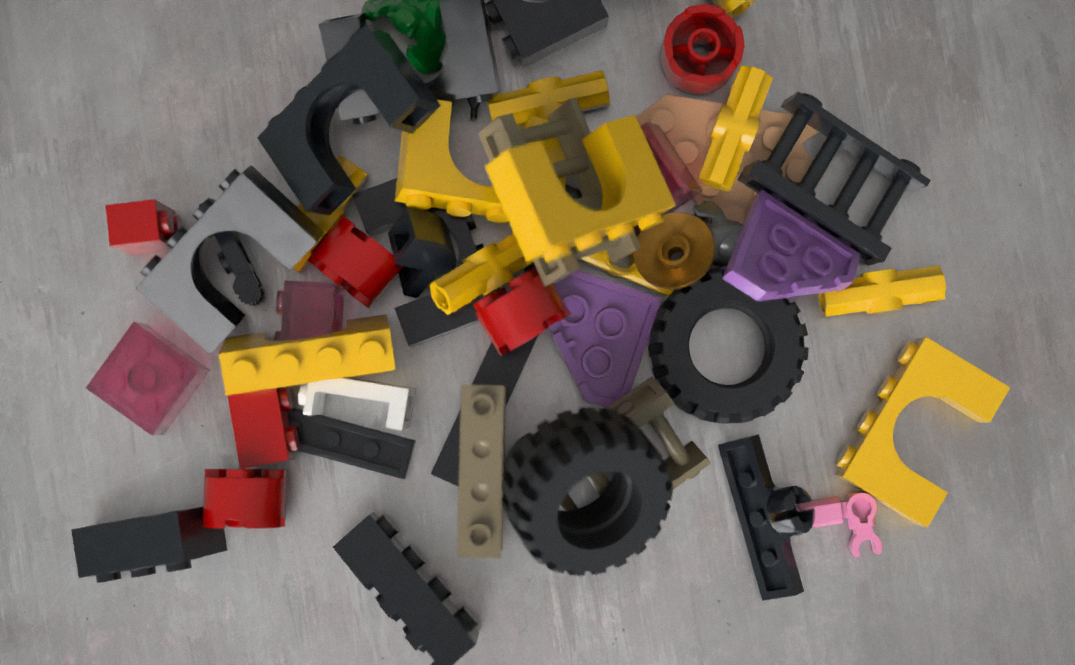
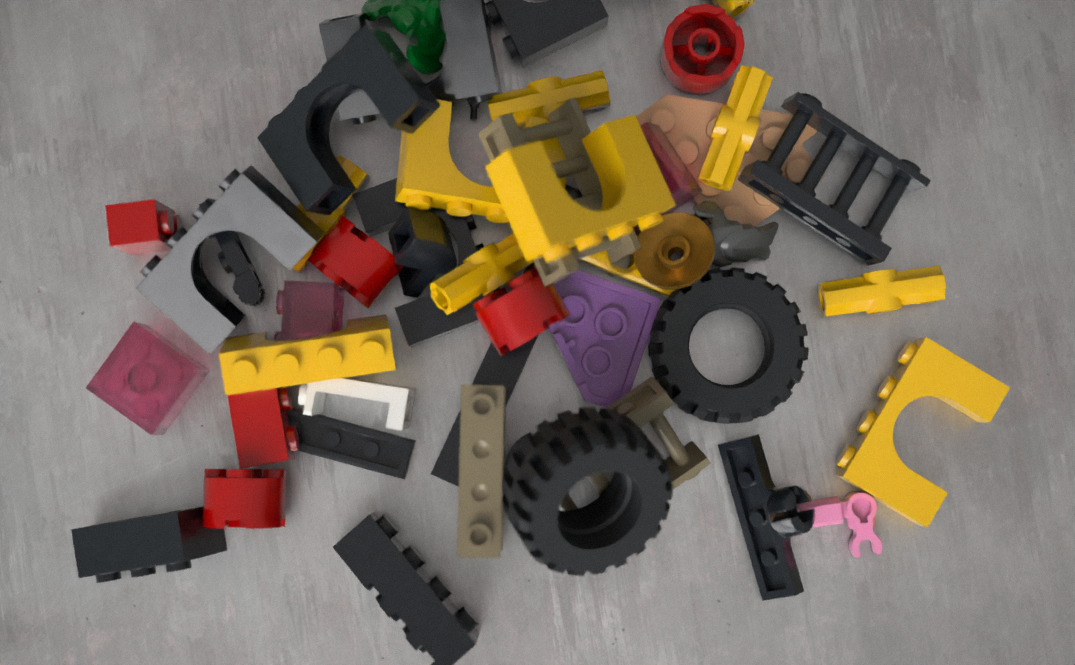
medium lavender plate [723,190,861,301] -> none

